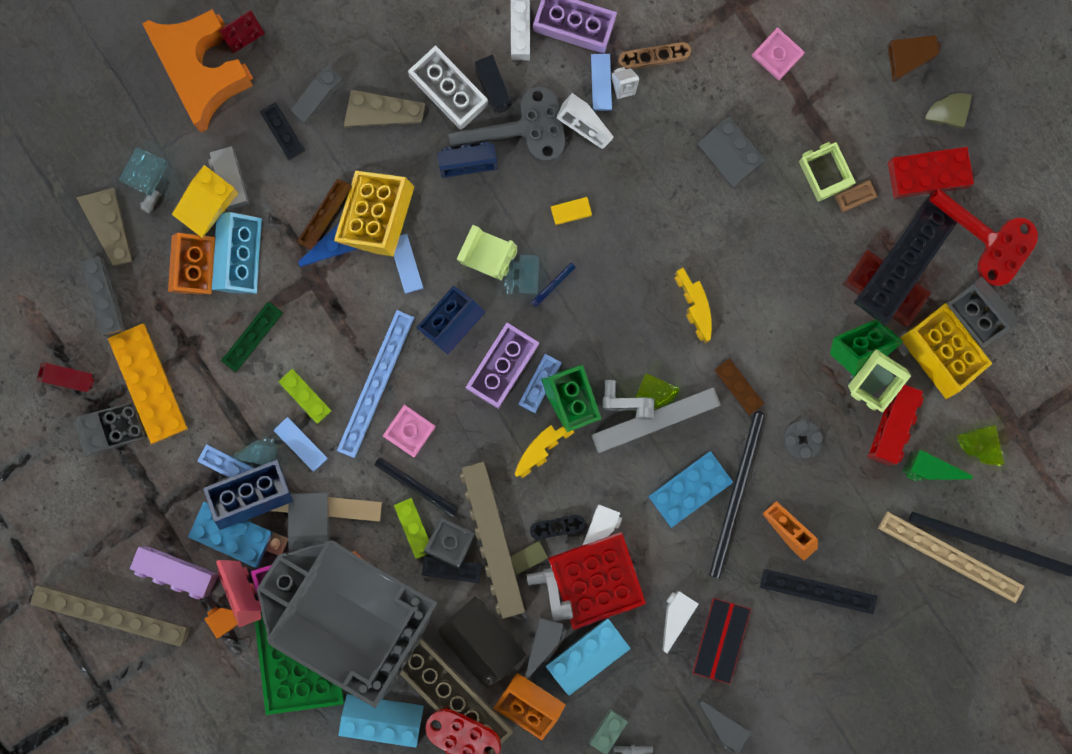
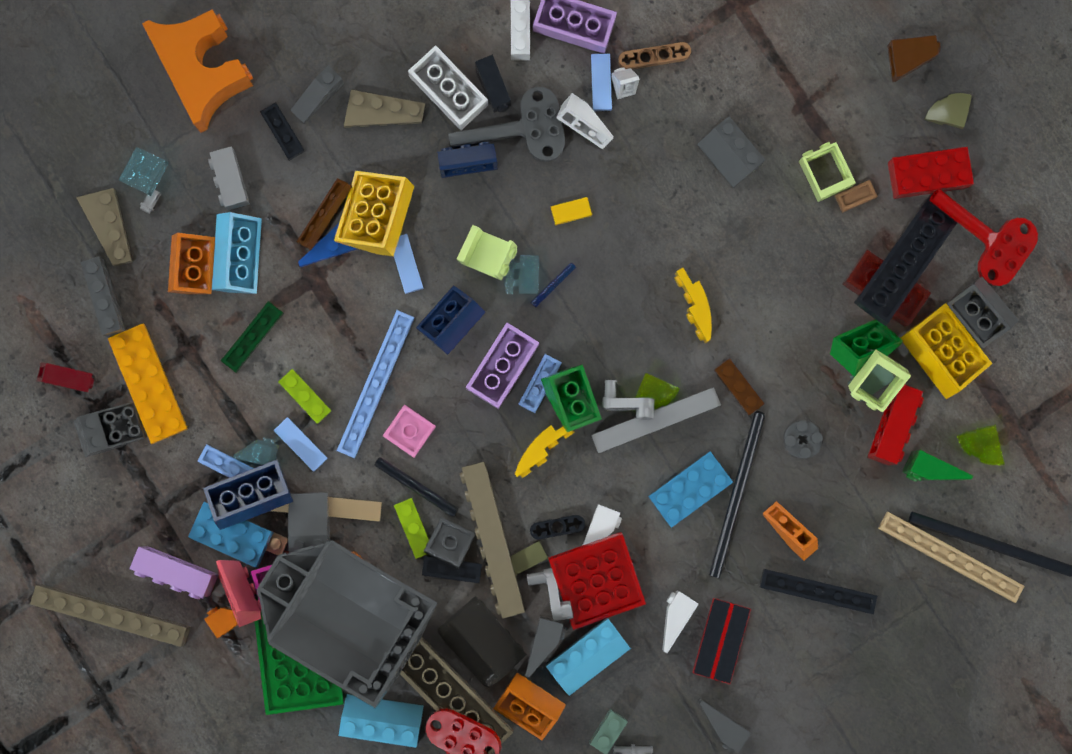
yellow slope [172,165,239,238] -> none
dark red hinge [219,10,265,54] -> none
bright pink tile [752,27,805,81] -> none

